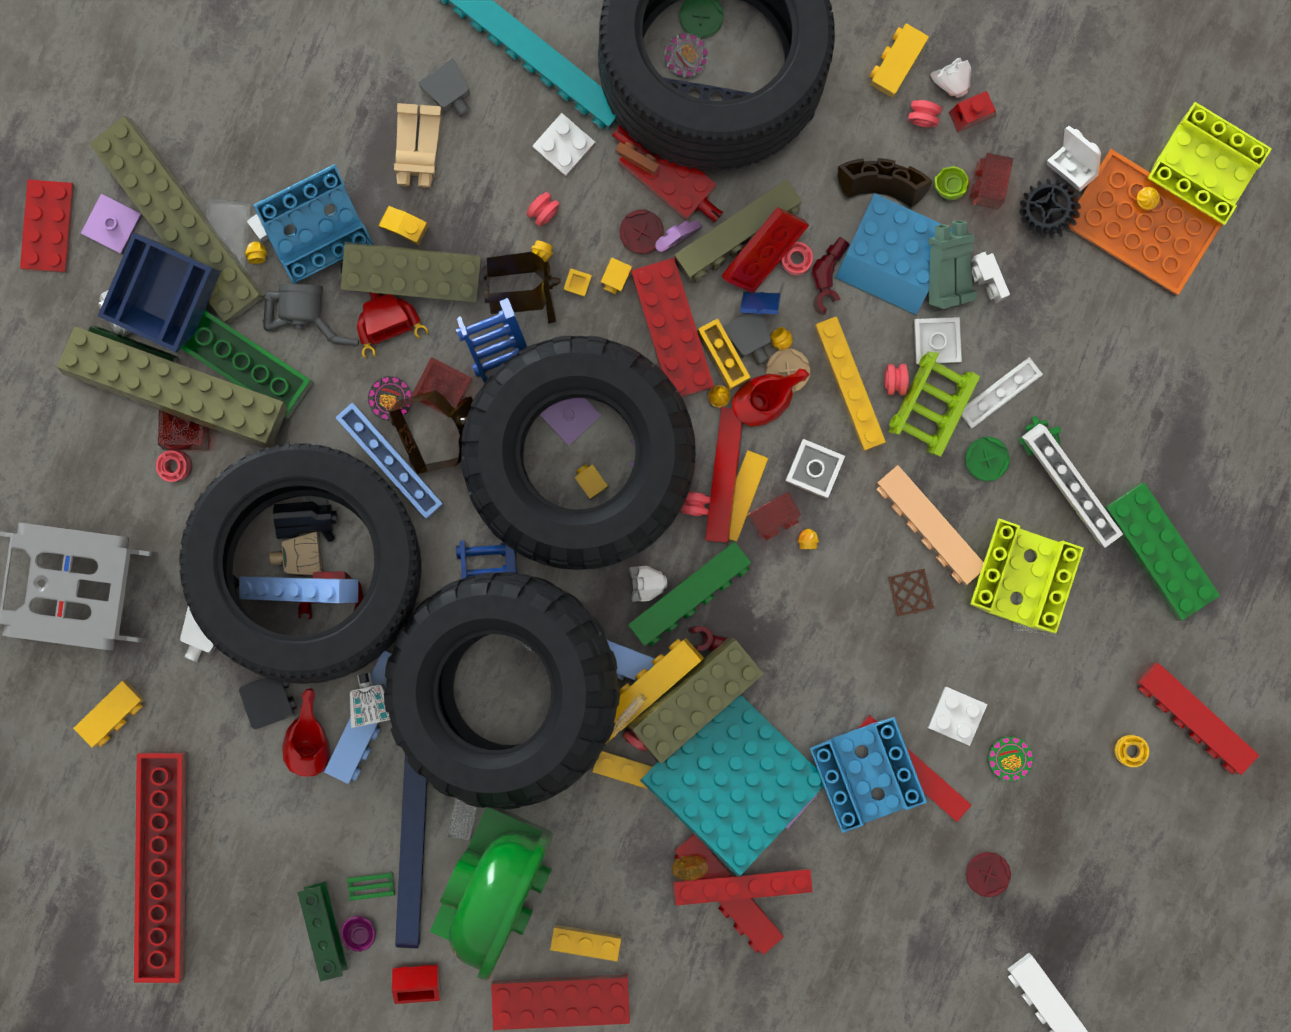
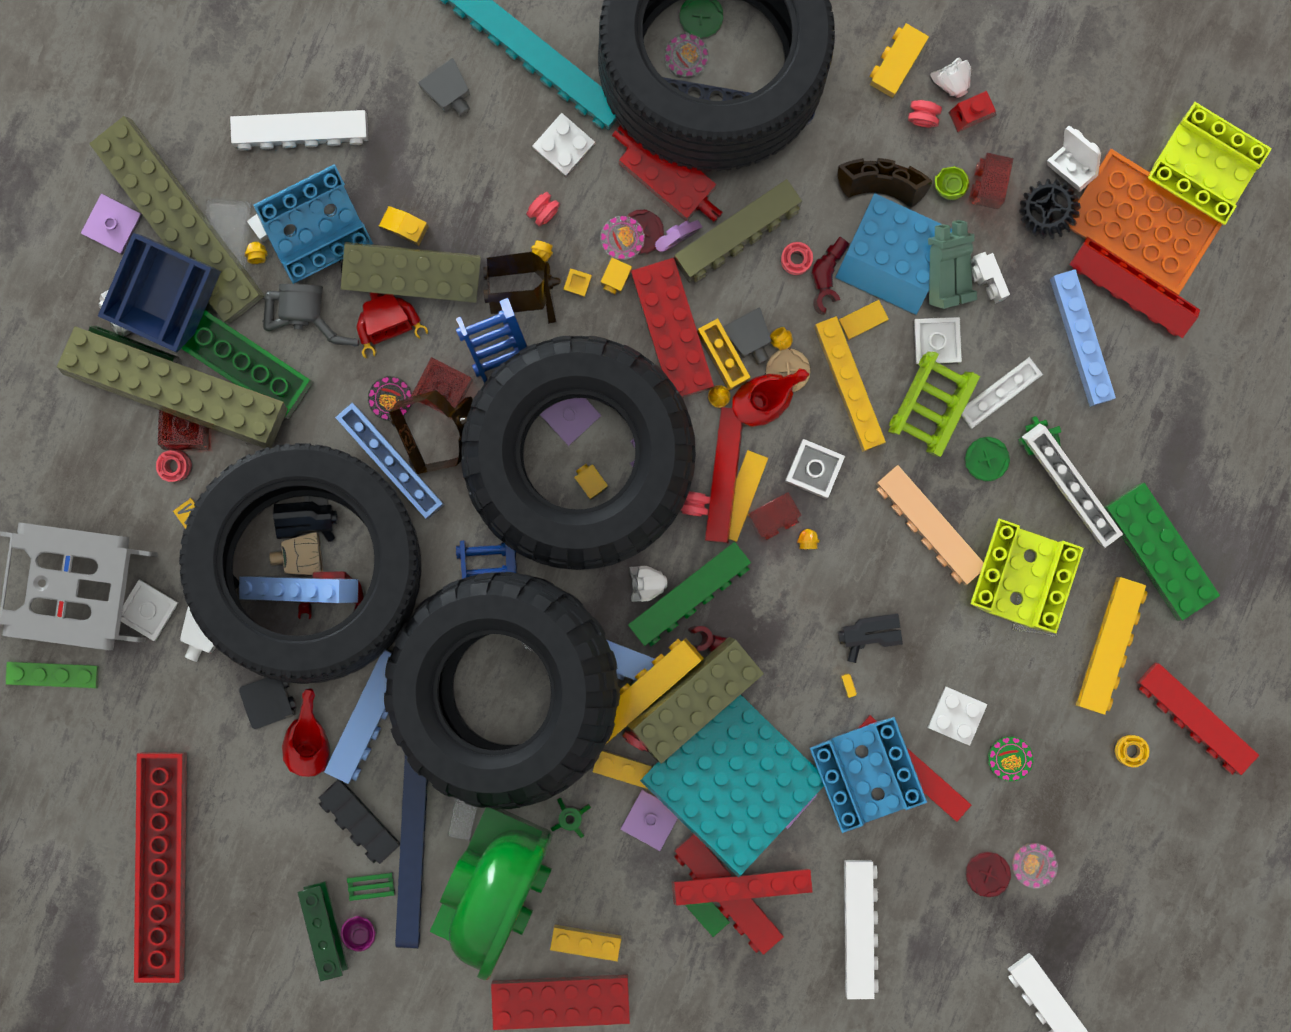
red plate [20,179,74,273] -> none
yellow brick [73,680,145,748] -> none
torso [350,673,390,728] -> none
red brick [392,965,440,1004] -> none
tan hips [394,103,443,188] -> none
clear tile [613,694,648,736] -> none
dark orange plate [615,142,659,176] -> none
clear yellow gear [672,854,708,881] -> none
red plate [721,207,809,293] -> none
blue piece [741,292,780,314] -> none
coral wheel [884,364,909,395] -> none
reddish brown window [888,569,934,617] -> none
yellow plate [1137,187,1160,210] -> none
none -> bright green plate [6,662,99,688]
none -> white plate [121,579,179,641]
none -> yellow tile [173,498,195,529]
none -> white brick [230,110,368,150]
none -> black brick [318,779,400,864]
none -> green brick [550,797,591,838]
none -> clear tile [600,215,645,261]
none -> lavender plate [620,789,678,851]
none -> green tile [685,902,730,937]
none -> yellow tile [838,300,889,340]
none -> black piece [838,613,903,663]
none -> yellow tile [840,674,857,698]
none -> white brick [844,860,878,999]
none -> clear tile [1012,843,1058,889]
none -> light blue brick [1050,269,1116,407]
none -> red brick [1069,236,1200,338]
none -> yellow brick [1076,577,1147,715]

